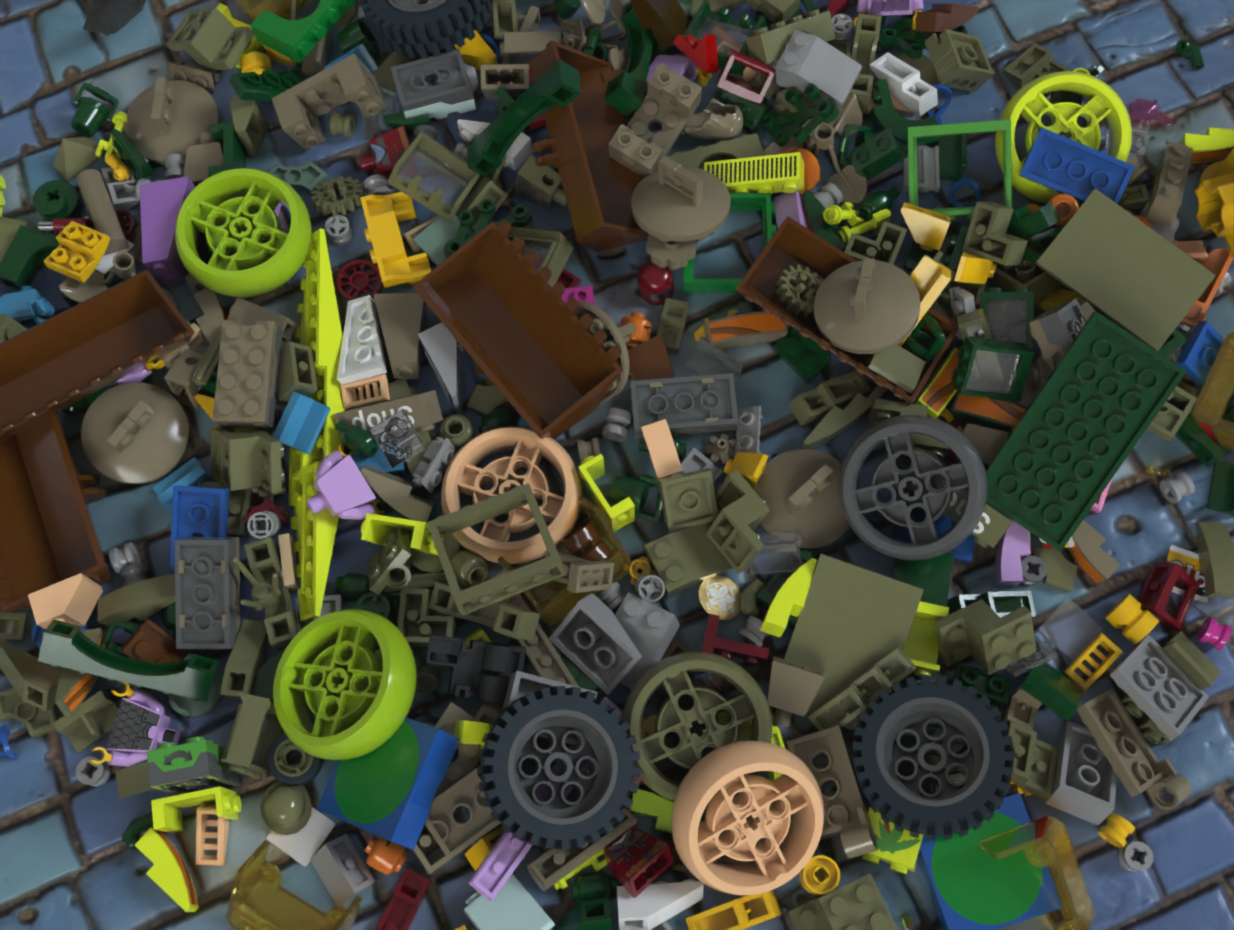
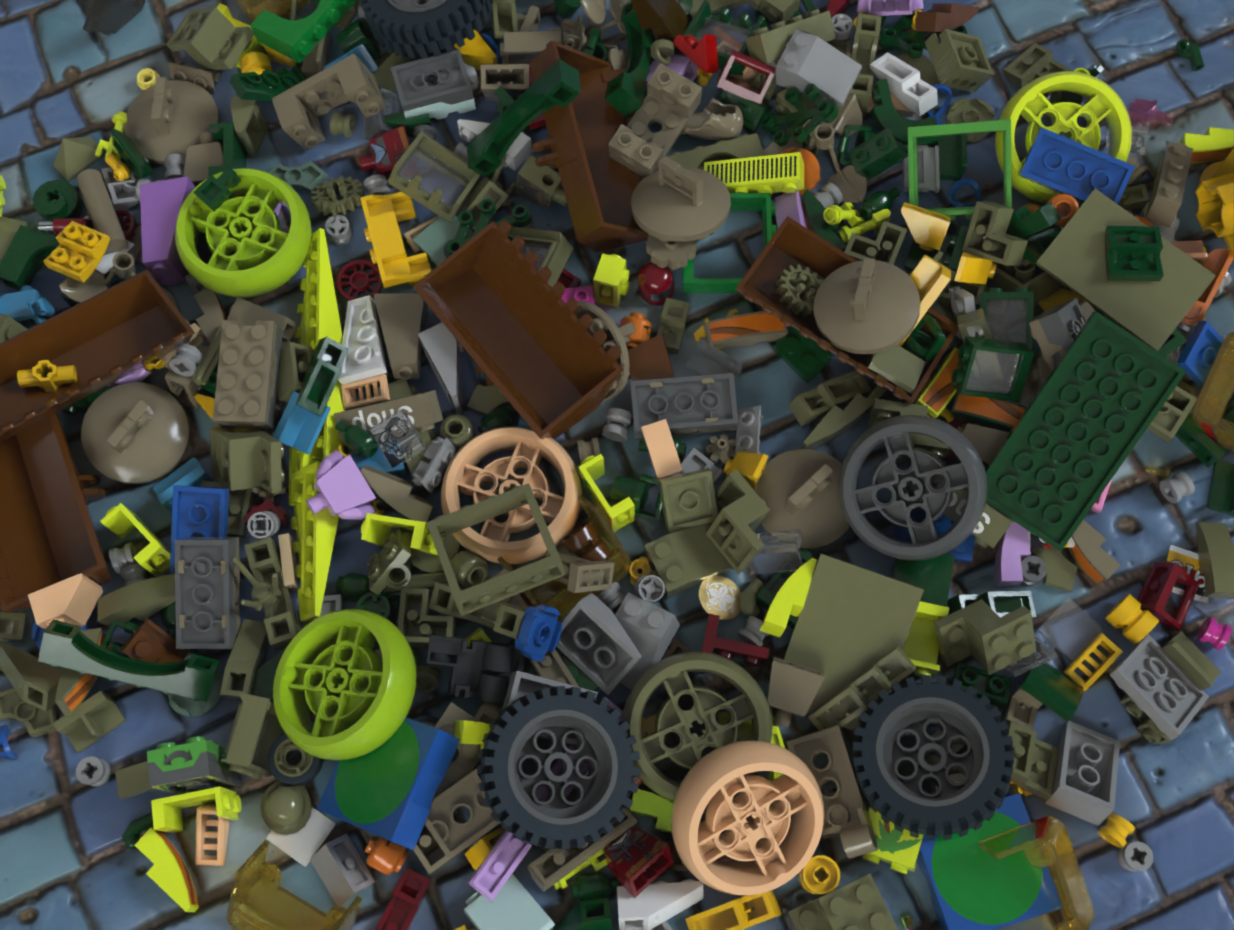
dark green piece [71,83,119,137] -> none
torso [89,681,180,767] -> none
dark tan hinge [1077,688,1192,810] -> none
none -> yellow axle [17,360,77,393]
none -> neon yellow panel [100,503,171,577]
none -> light yellow plate [137,68,160,91]
none -> light grey wheel [169,344,202,377]
none -> dark green plate [194,167,241,211]
none -> dark green slope [296,337,349,417]
none -> blue plate [515,605,562,662]
none -> neon yellow brick [593,253,630,308]
none -> olive tile [650,39,674,66]
none -> olive tile [946,97,994,142]
none -> dark green slope [1105,226,1164,281]

